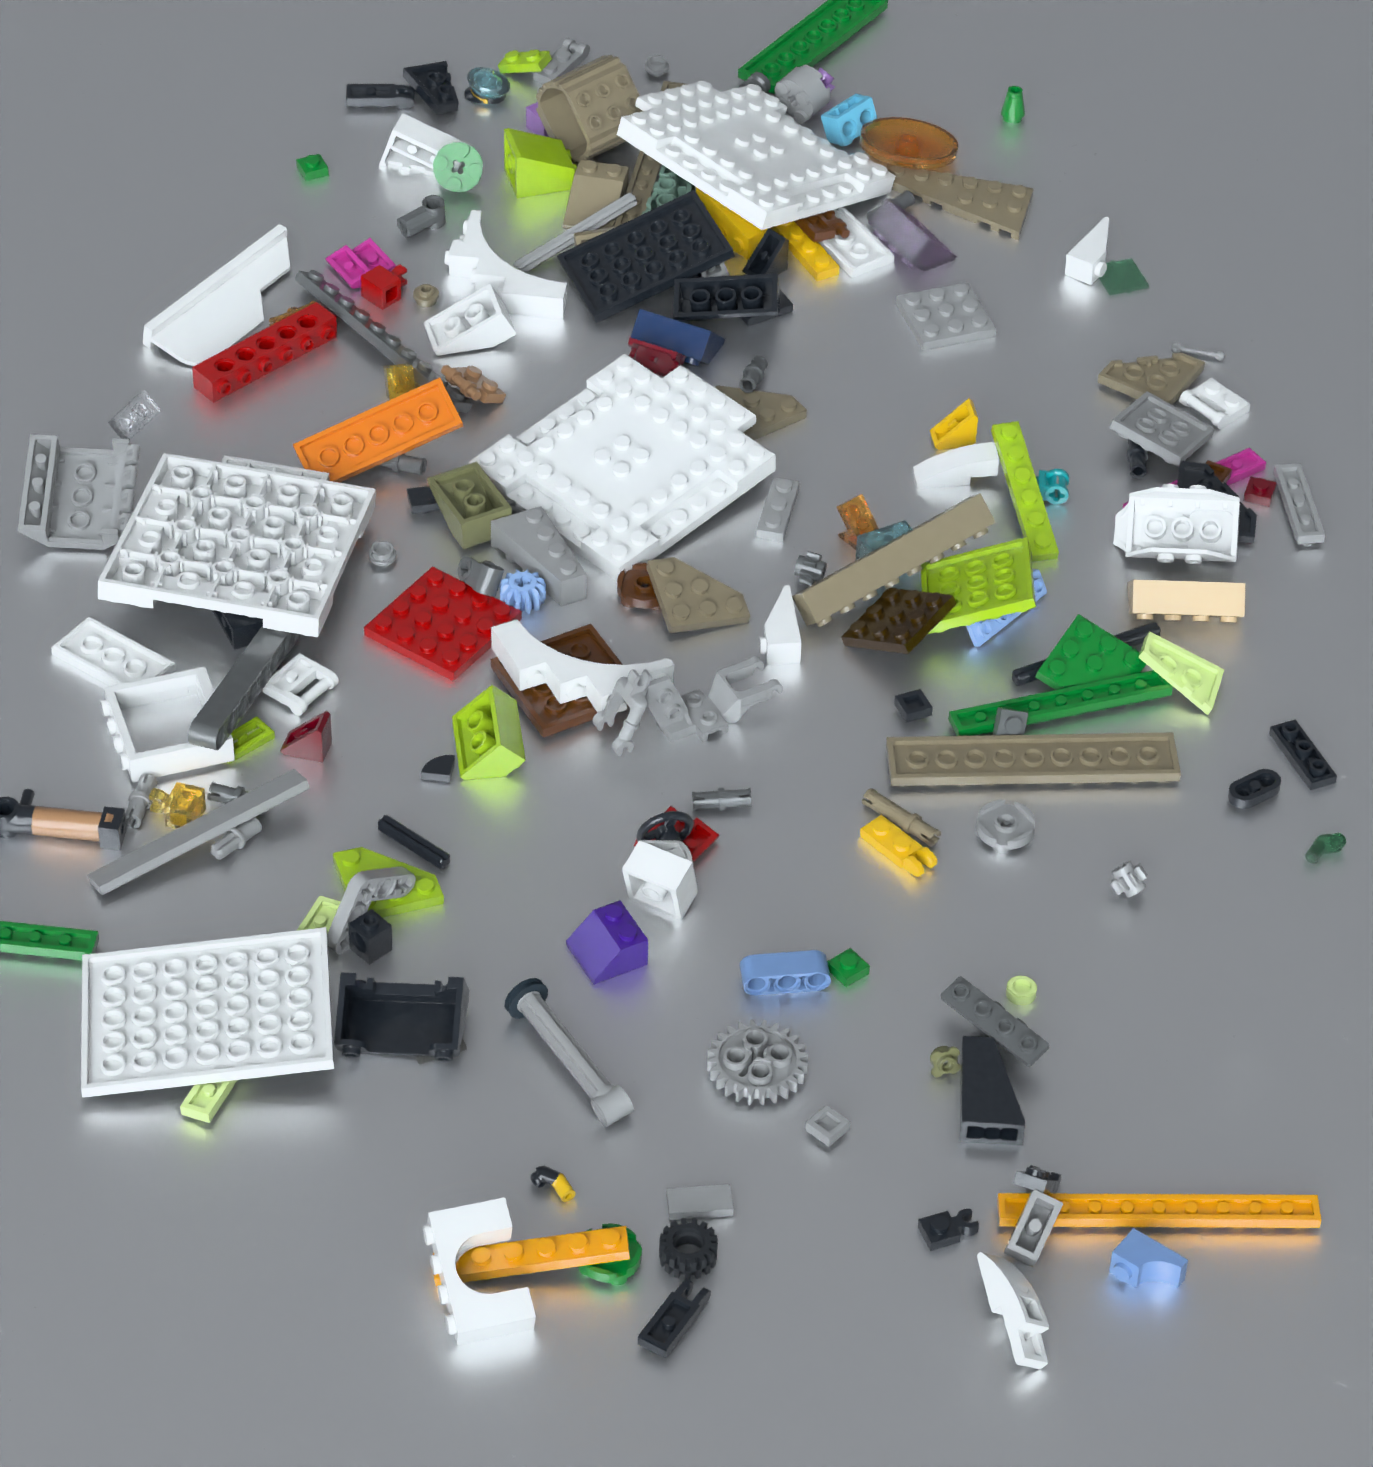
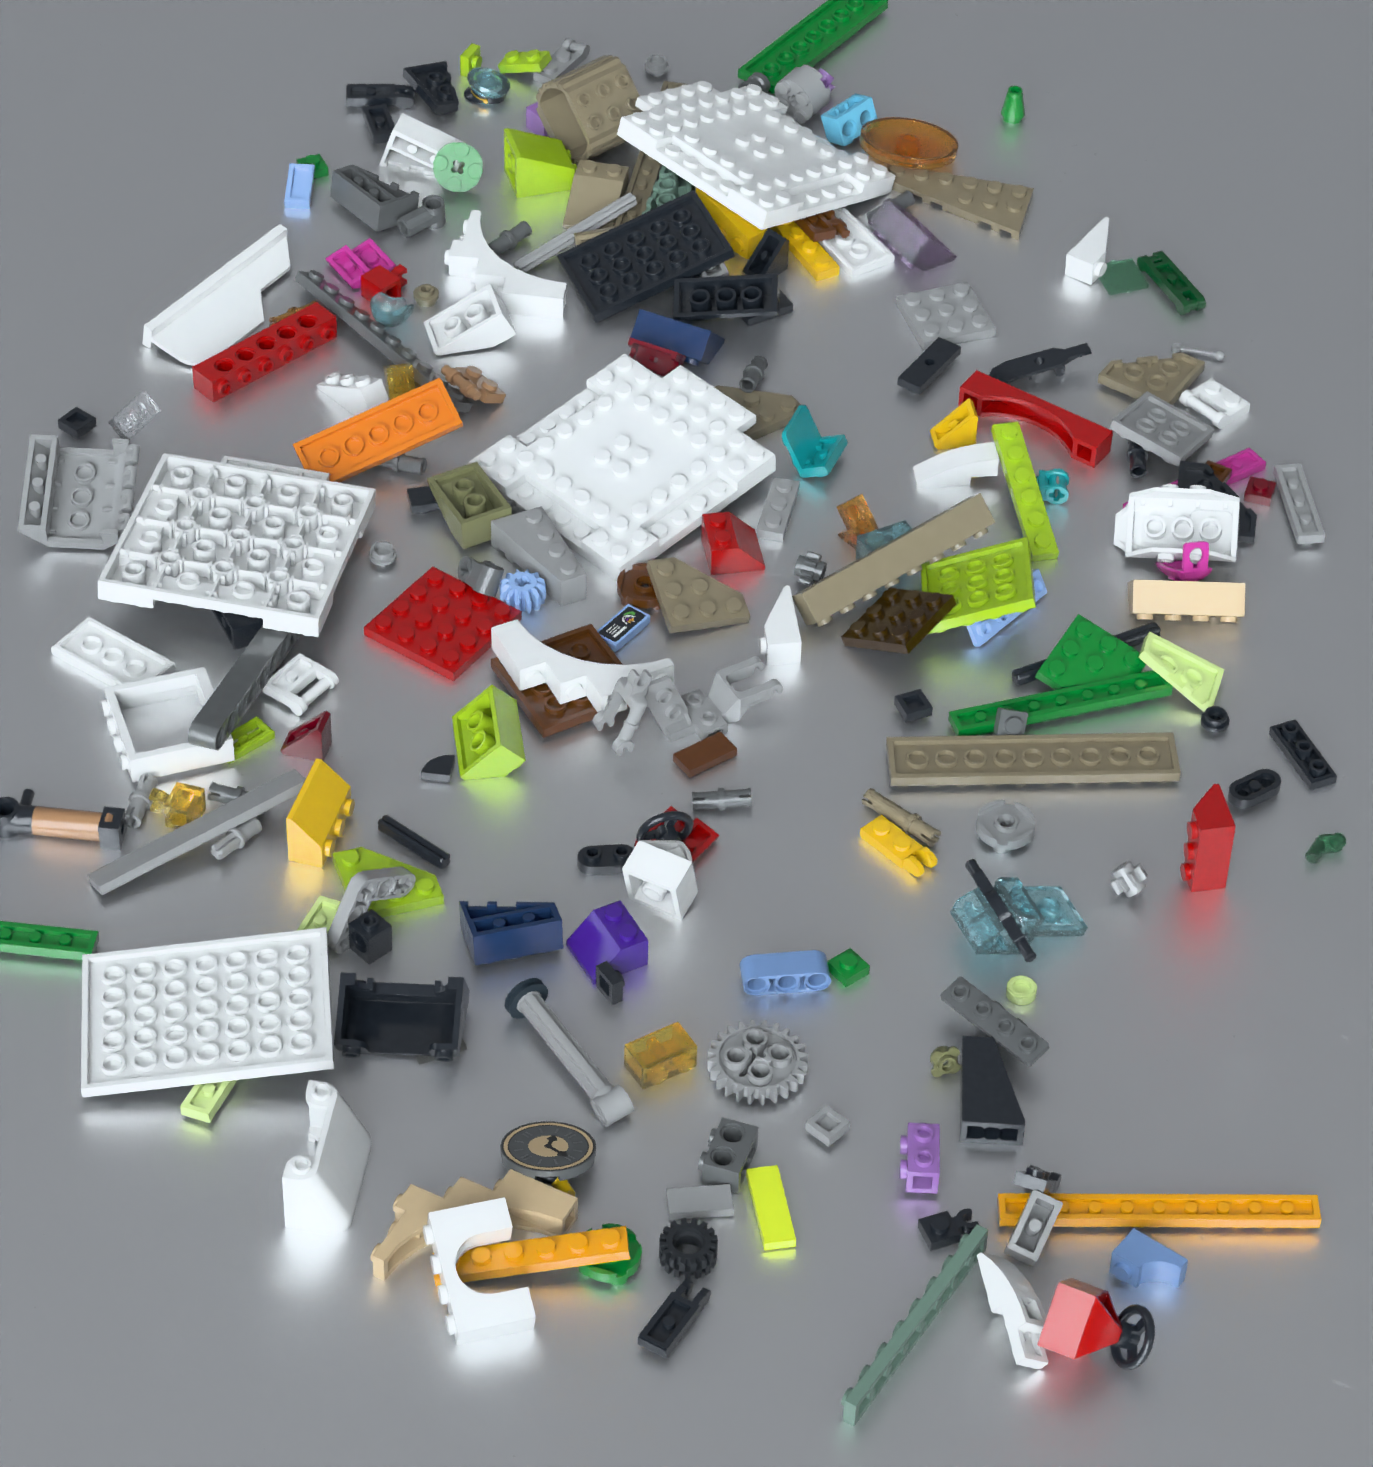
none -> black plate [58,407,97,439]
none -> white windscreen [282,1080,371,1233]
none -> light blue tile [284,163,315,209]
none -> yellow slope [286,758,355,868]
none -> white slope [317,372,389,416]
none -> dark grey wedge [330,164,420,232]
none -> black plate [362,104,395,144]
none -> clear light blue hair [370,292,414,328]
none -> tan arch [371,1169,578,1281]
none -> dark blue wedge [459,901,563,966]
none -> lime plate [460,43,482,78]
none -> dark grey pin [488,221,532,256]
none -> tile [500,1121,596,1181]
none -> black plate [577,844,634,875]
none -> black plate [596,961,625,1005]
none -> tile [597,604,650,653]
none -> clear yellow brick [624,1022,697,1090]
none -> reddish brown tile [673,731,737,778]
none -> dark grey brick [698,1117,759,1194]
none -> red slope [701,512,765,575]
none -> neon yellow tile [746,1165,796,1250]
none -> teal bracket [782,405,848,478]
none -> sand green plate [841,1224,988,1426]
none -> black tile [897,337,961,395]
none -> medium lavender brick [900,1123,940,1194]
none -> clear light blue piece [950,859,1088,962]
none -> red arch [958,370,1113,468]
none -> black piece [989,343,1092,384]
none -> piece [1037,1278,1155,1370]
none -> dark green plate [1137,251,1206,315]
none -> dark pink piece [1155,541,1212,581]
none -> red slope [1180,784,1236,892]
none -> black plate [1201,706,1230,732]

